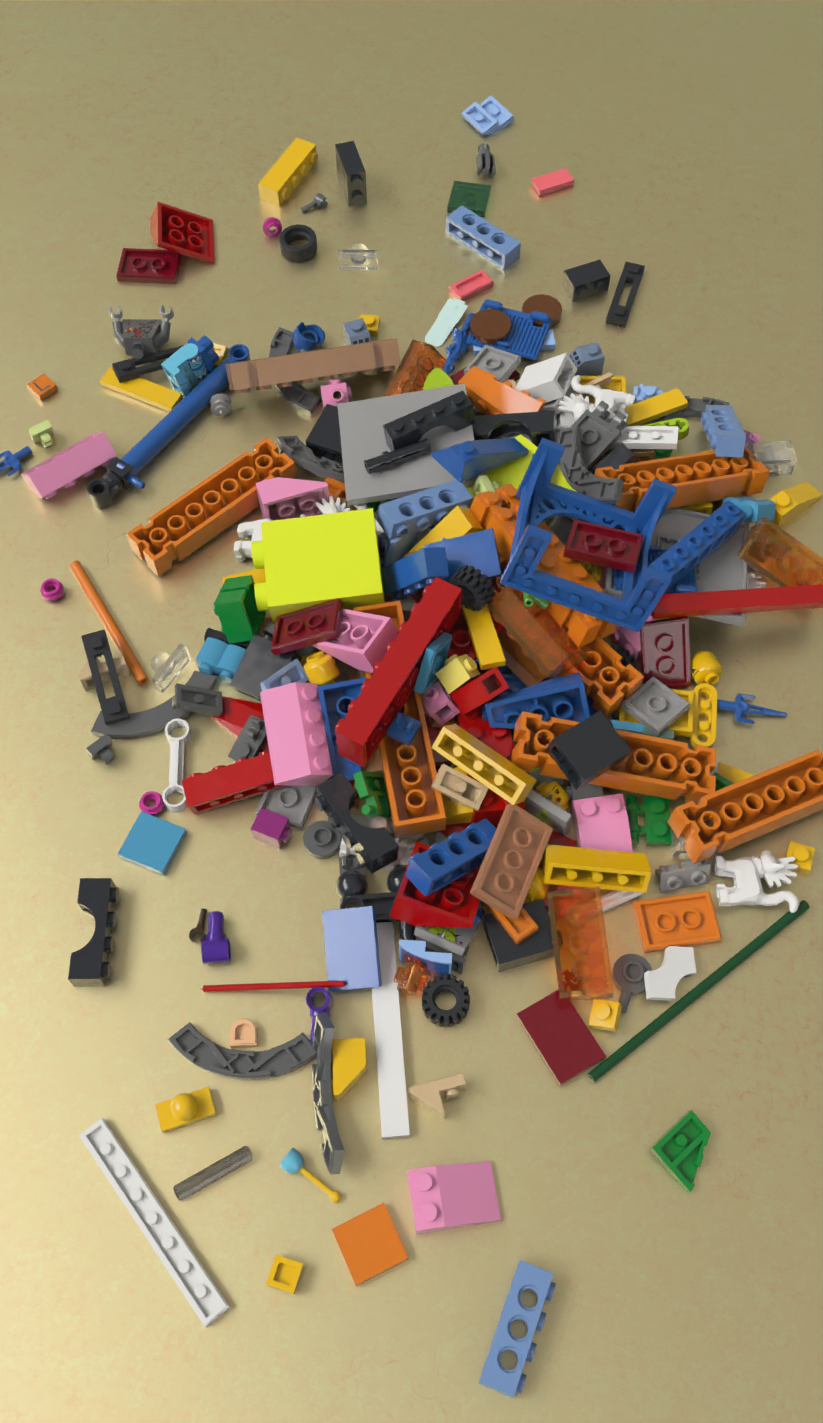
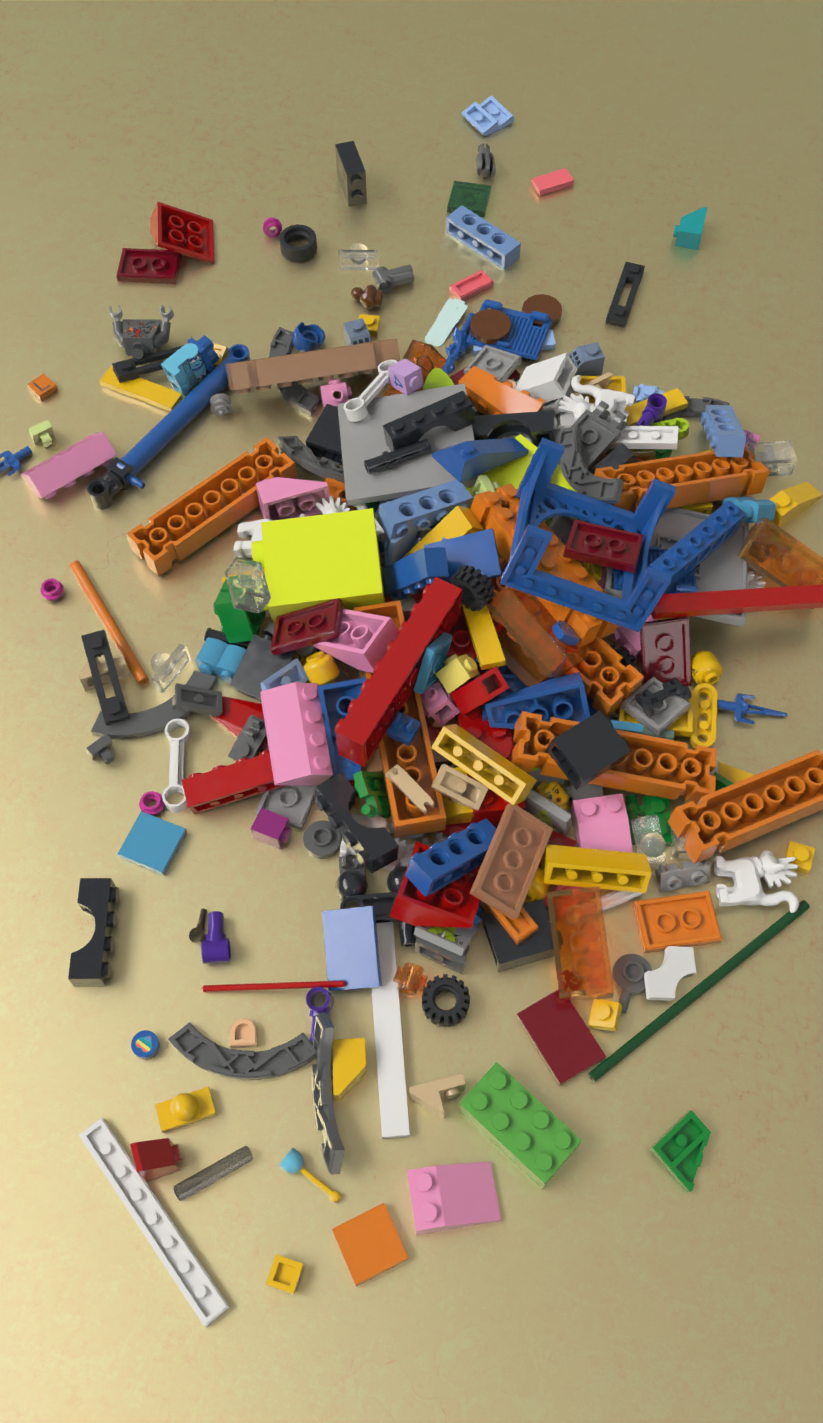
yellow brick [258,137,318,207] -> none
dark grey hand [300,193,328,213] -> none
slope [399,939,452,978] -> none
medium blue brick [478,1260,556,1398] -> none
bright green piece [523,592,549,609] -> none
black brick [562,260,611,302] -> none
none -> red slope [130,1138,183,1182]
none -> blue tile [131,1030,160,1060]
none -> clear brick [225,557,271,613]
none -> white piece [343,360,397,422]
none -> reddish brown animal [351,285,383,310]
none -> dark grey piece [372,264,414,294]
none -> tan piece [385,764,435,814]
none -> lavender brick [388,358,424,395]
none -> bright green brick [459,1062,582,1189]
none -> blue tile [552,620,580,646]
none -> clear tile [631,814,667,869]
none -> dark purple pin [635,393,667,426]
none -> black piece [635,678,692,717]
none -> teal slope [673,207,707,250]

